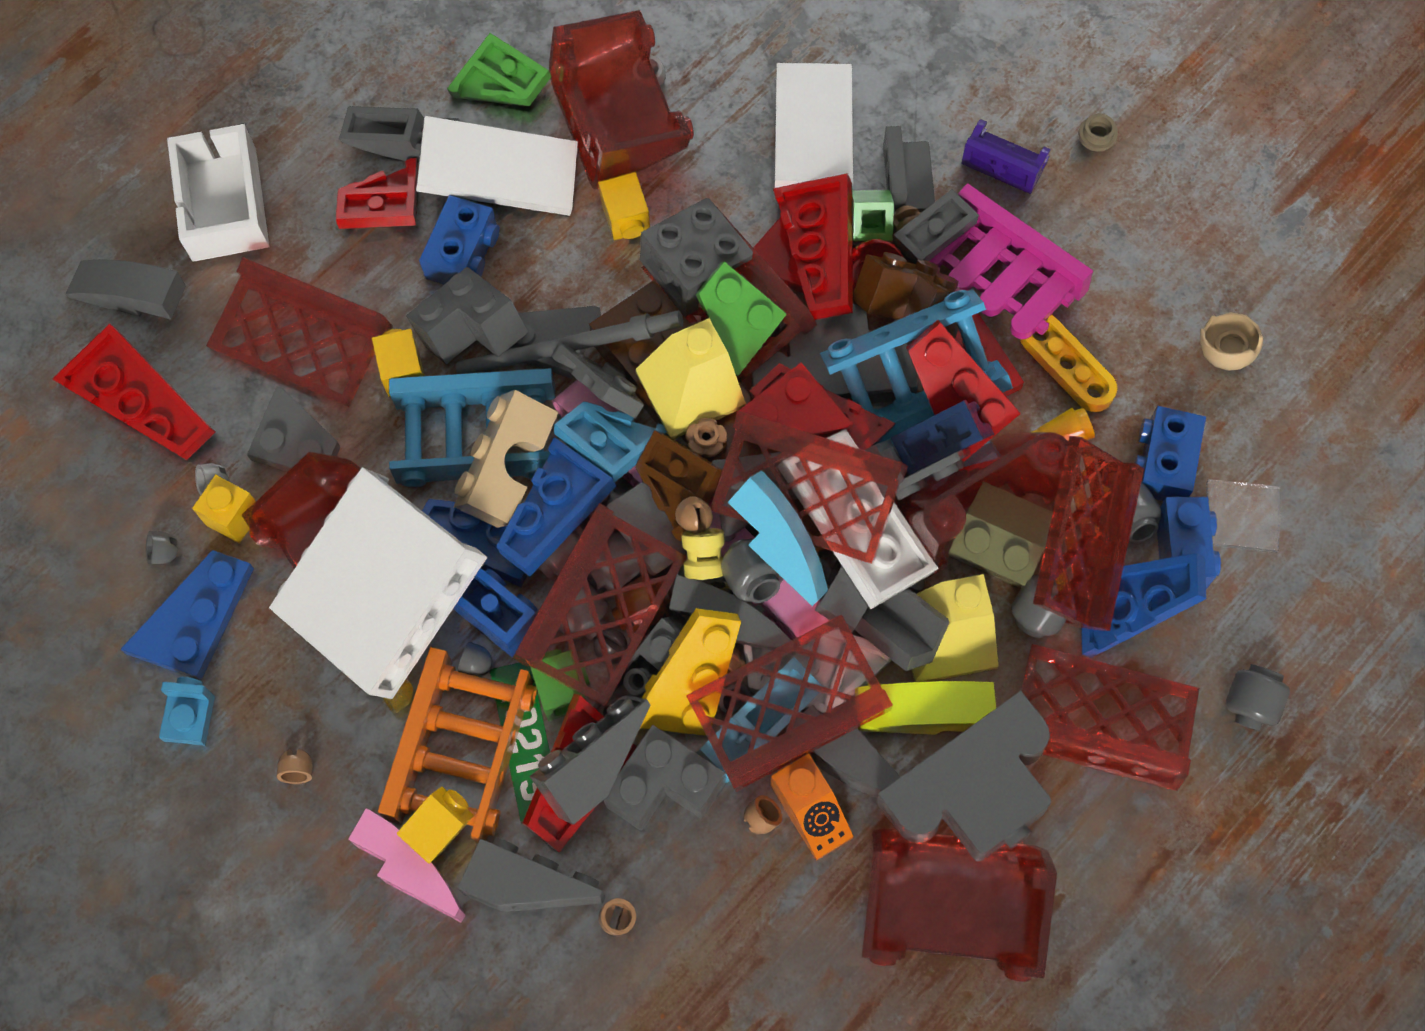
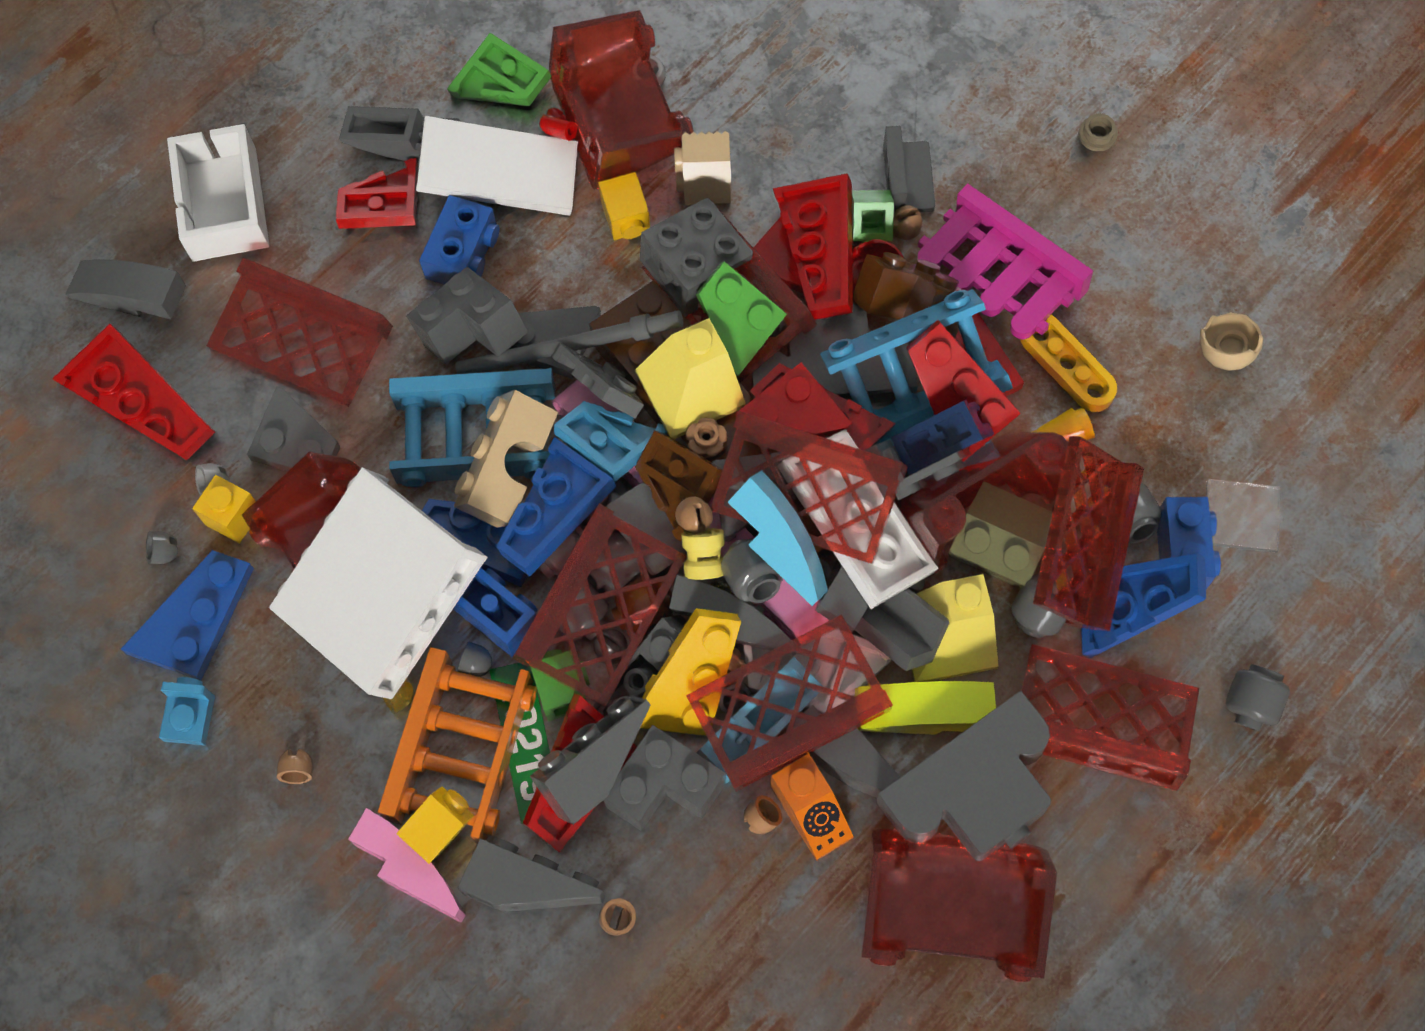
yellow brick [372,328,425,397] -> none
white tile [775,63,853,189] -> none
dark grey panel [892,189,979,264] -> none
dark purple hinge [961,119,1051,194] -> none
blue brick [1131,406,1206,501] -> none
none -> red arm [539,107,577,141]
none -> tan brick [674,131,731,205]

